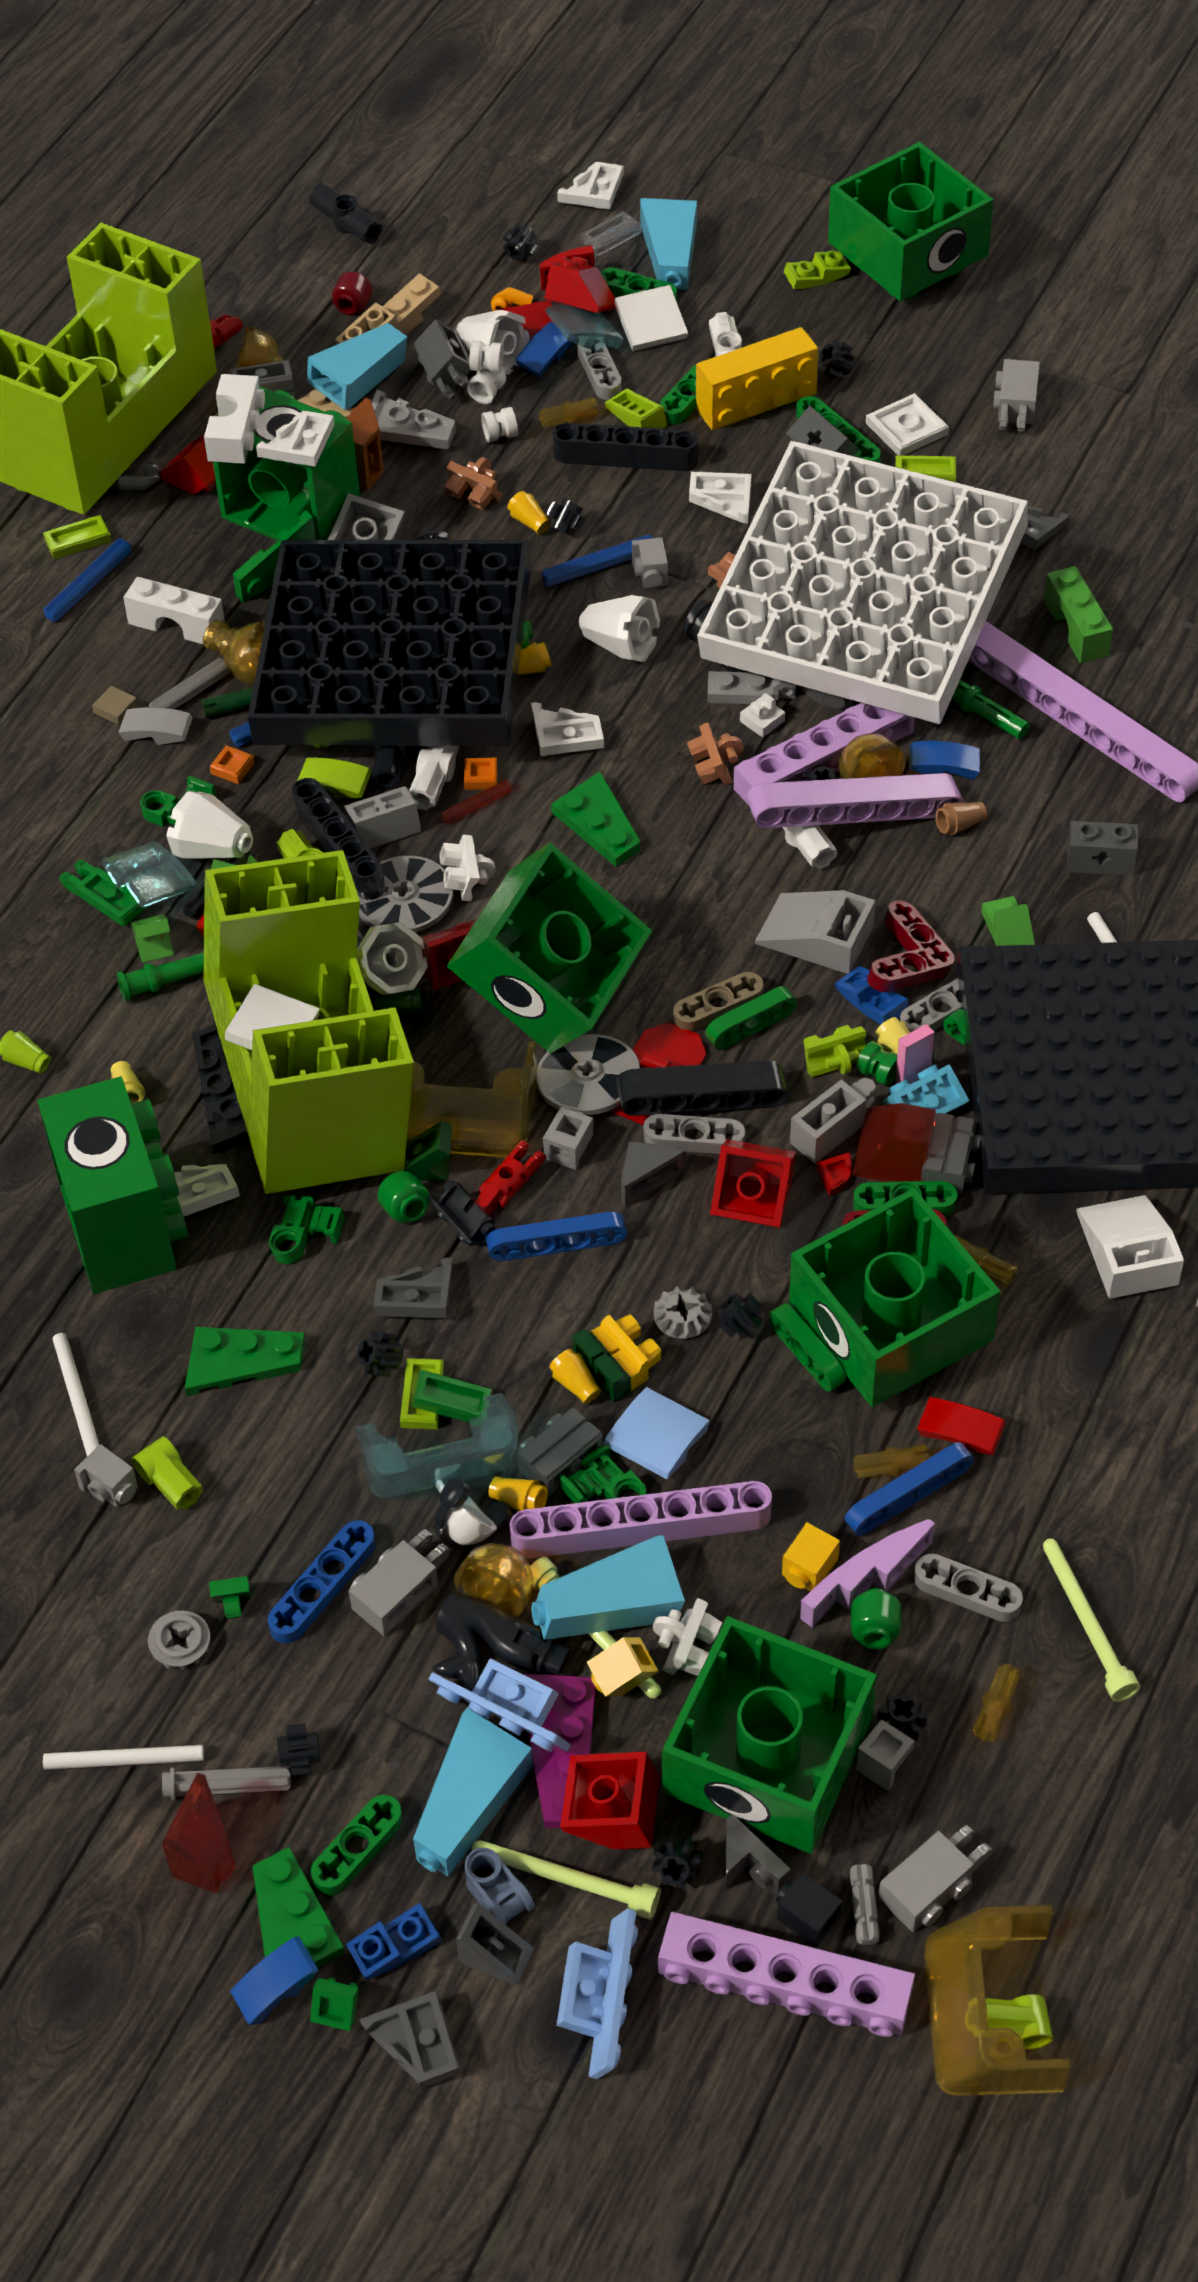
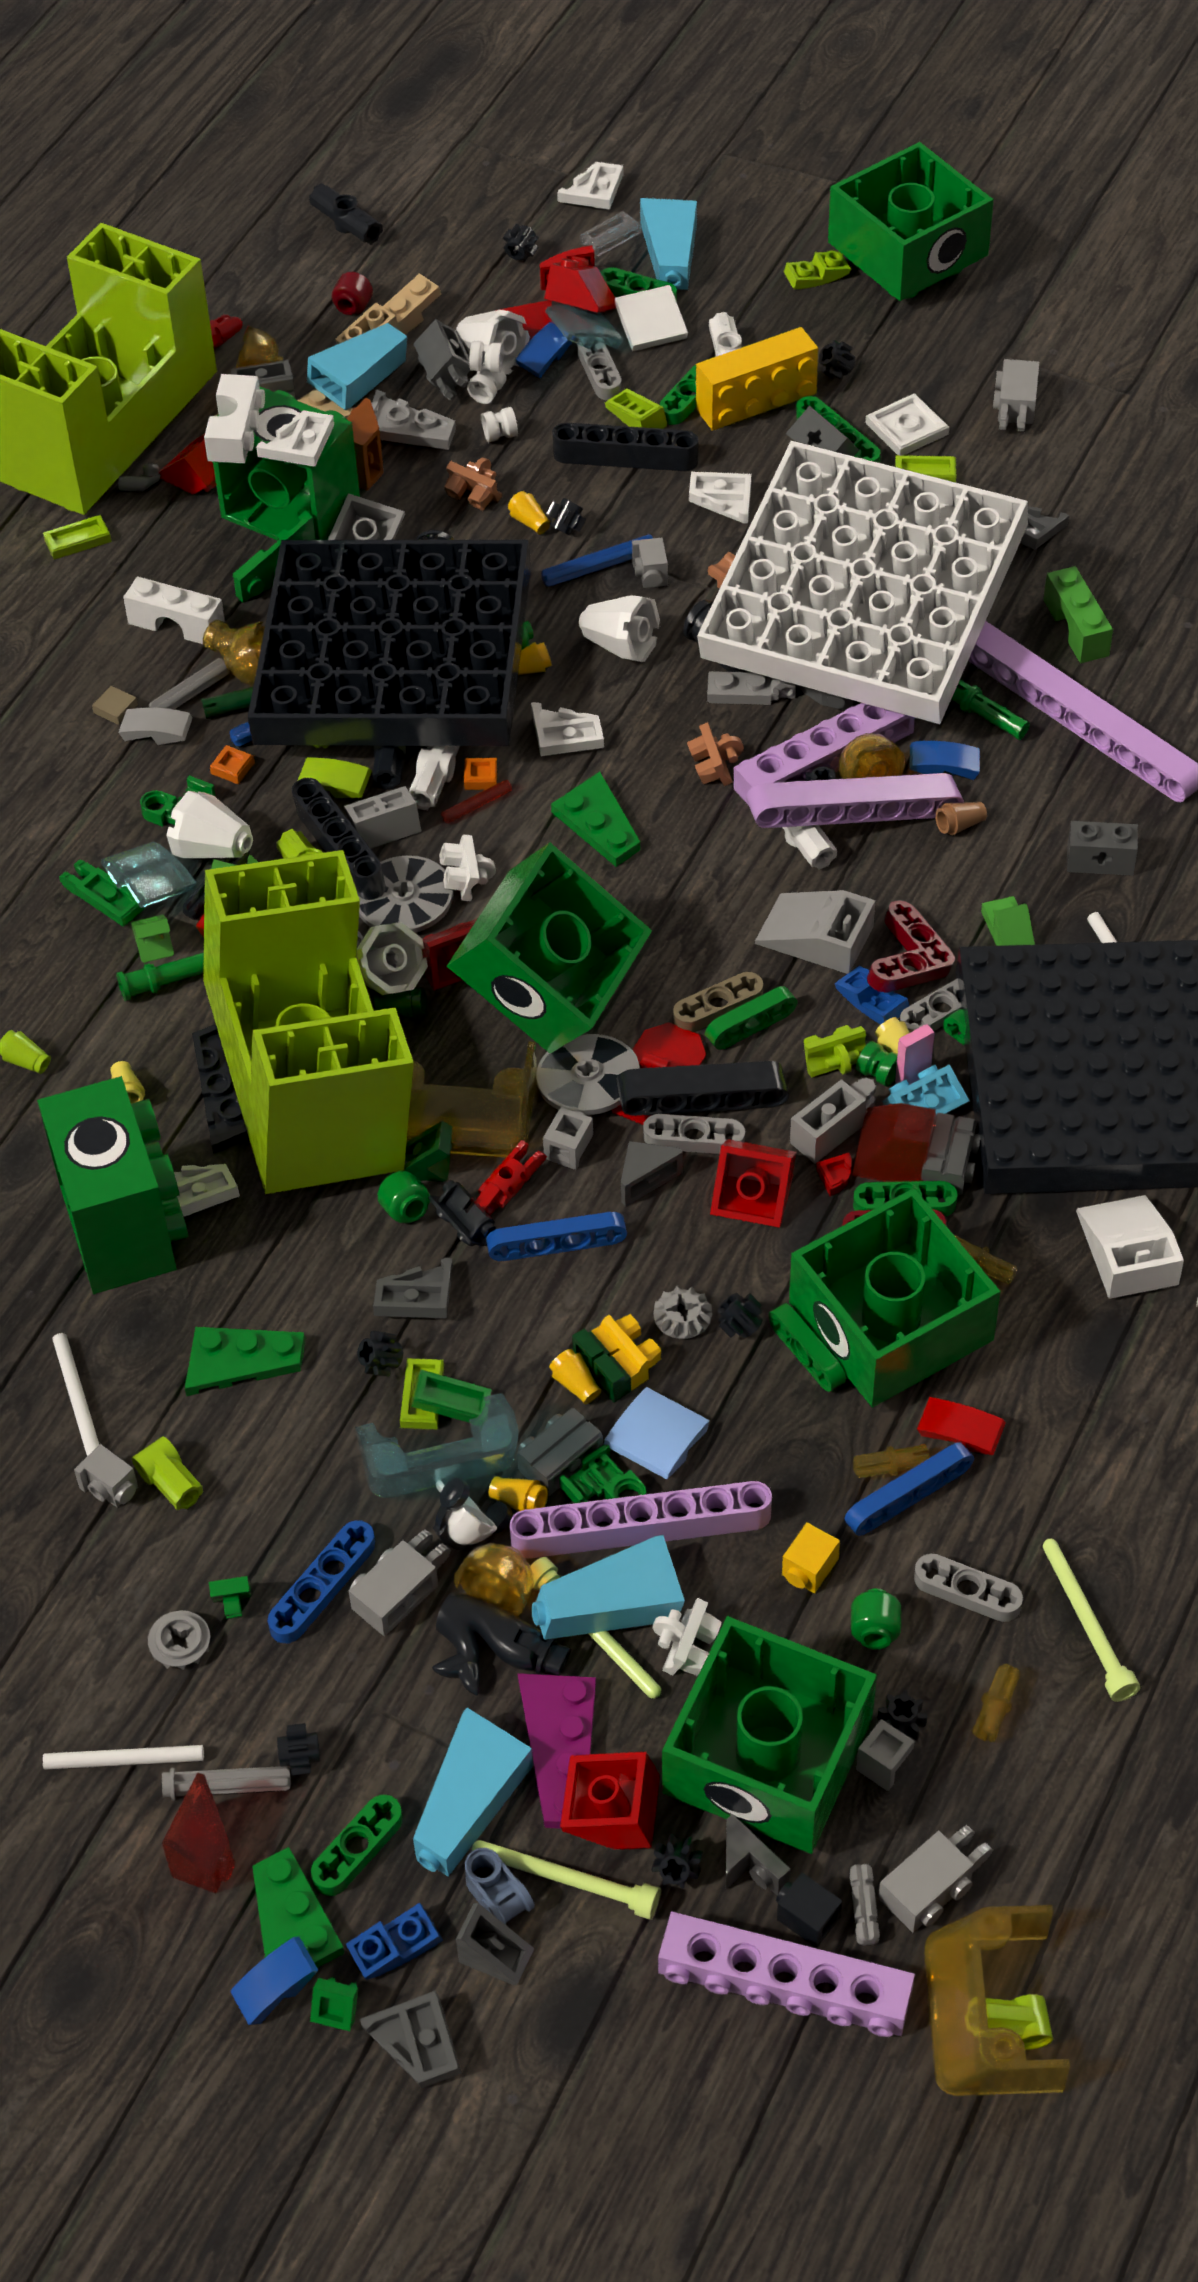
blue axle [43,538,131,622] -> none
white tile [224,984,319,1050] -> none
green piece [269,1195,345,1264] -> none
light blue bracket [428,1659,571,1752] -> none
light orange arm [491,287,533,311] -> none
clear yellow axle [539,397,599,427] -> none
light blue bracket [557,1908,638,2079] -> none
yellow brick [587,1637,659,1697] -> none
white tile [740,693,785,738] -> none
lavender slope [800,1519,935,1628] -> none

